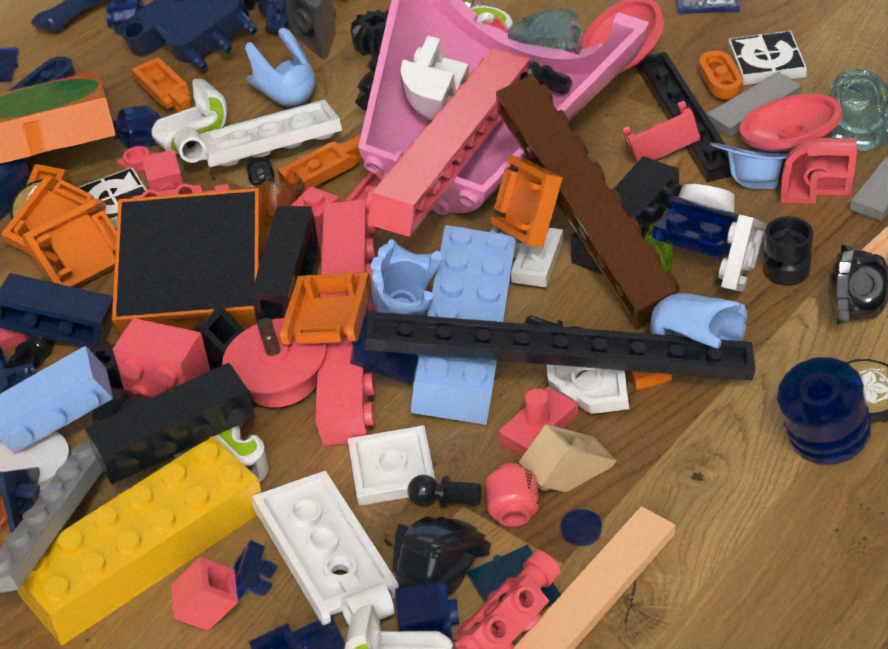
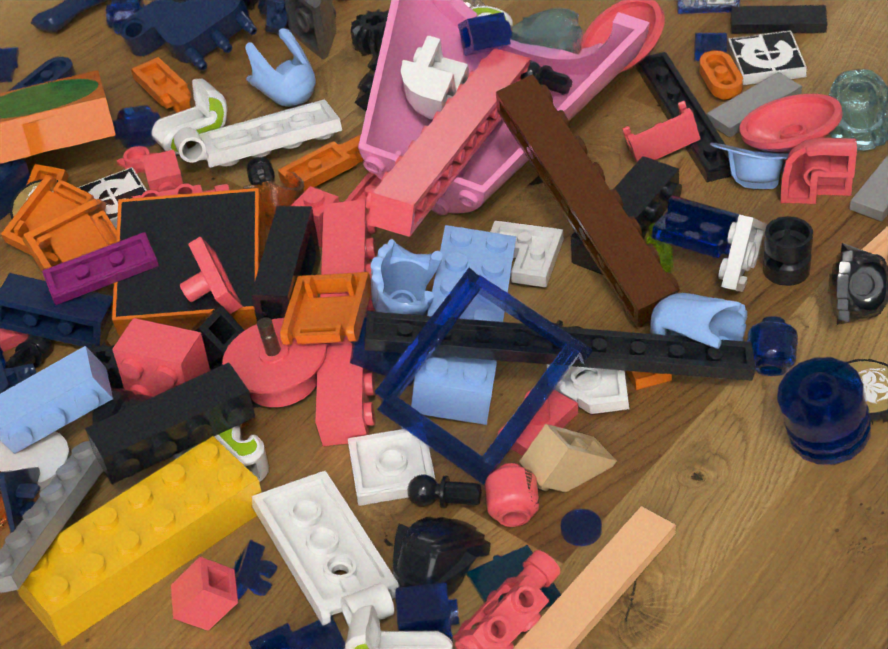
orange container [490,154,563,248] -> none
white piece [672,184,735,222] -> none
none -> magenta tile [42,232,159,305]
none -> coral tile [180,236,243,314]
none -> clear blue piece [375,267,593,486]
none -> clear blue brick [458,12,512,56]
none -> clear blue tile [695,33,727,61]
none -> black tile [731,5,827,34]
none -> clear blue head [747,316,798,376]

